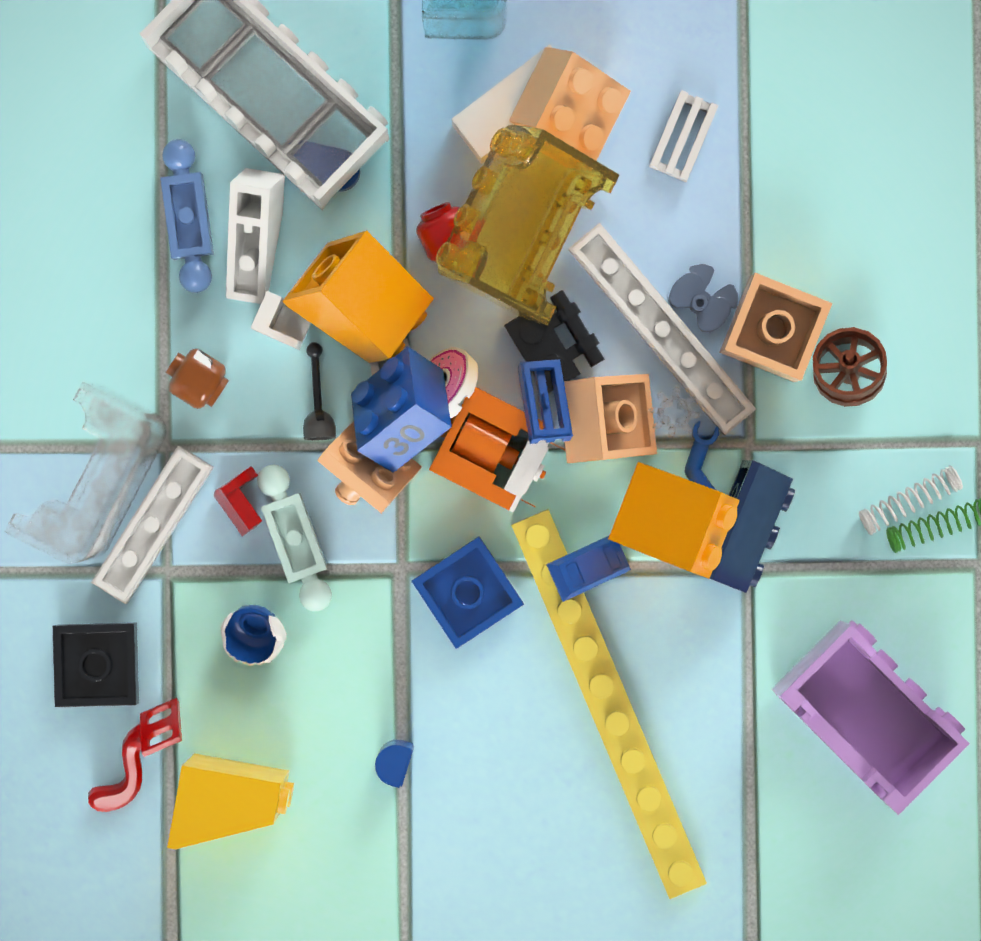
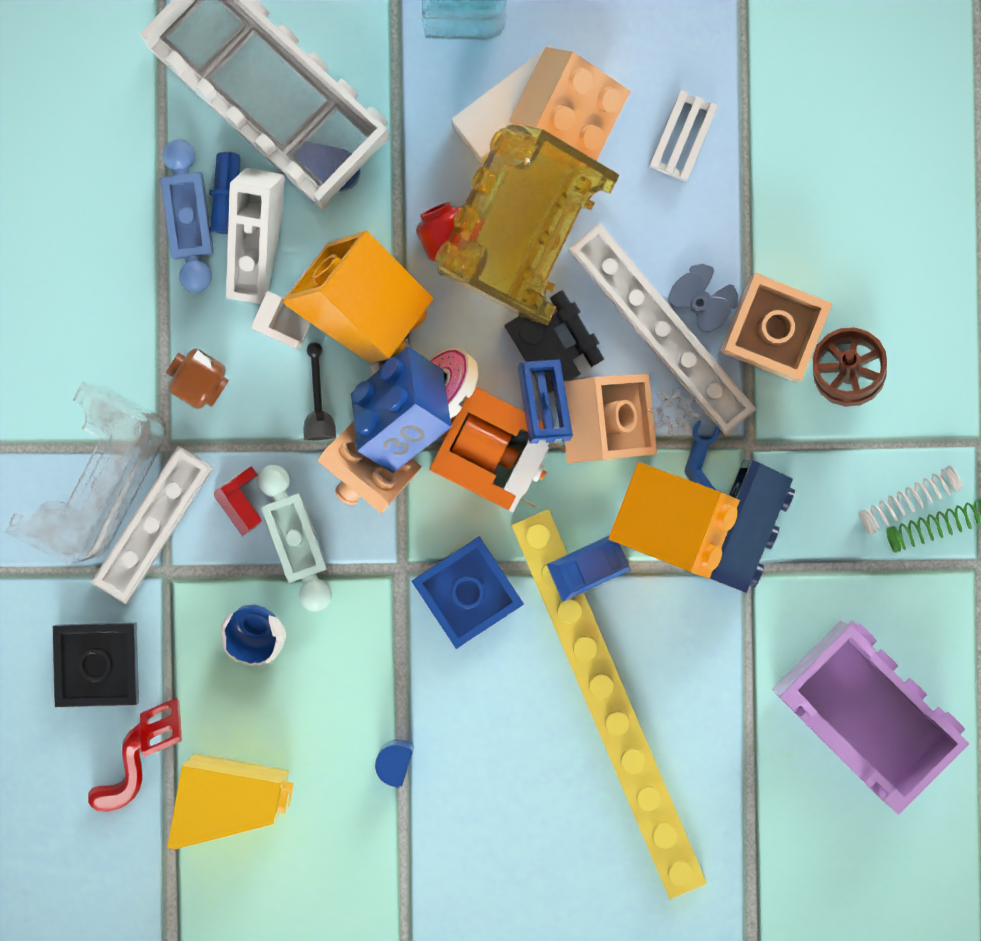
none -> blue axle [209,152,241,234]

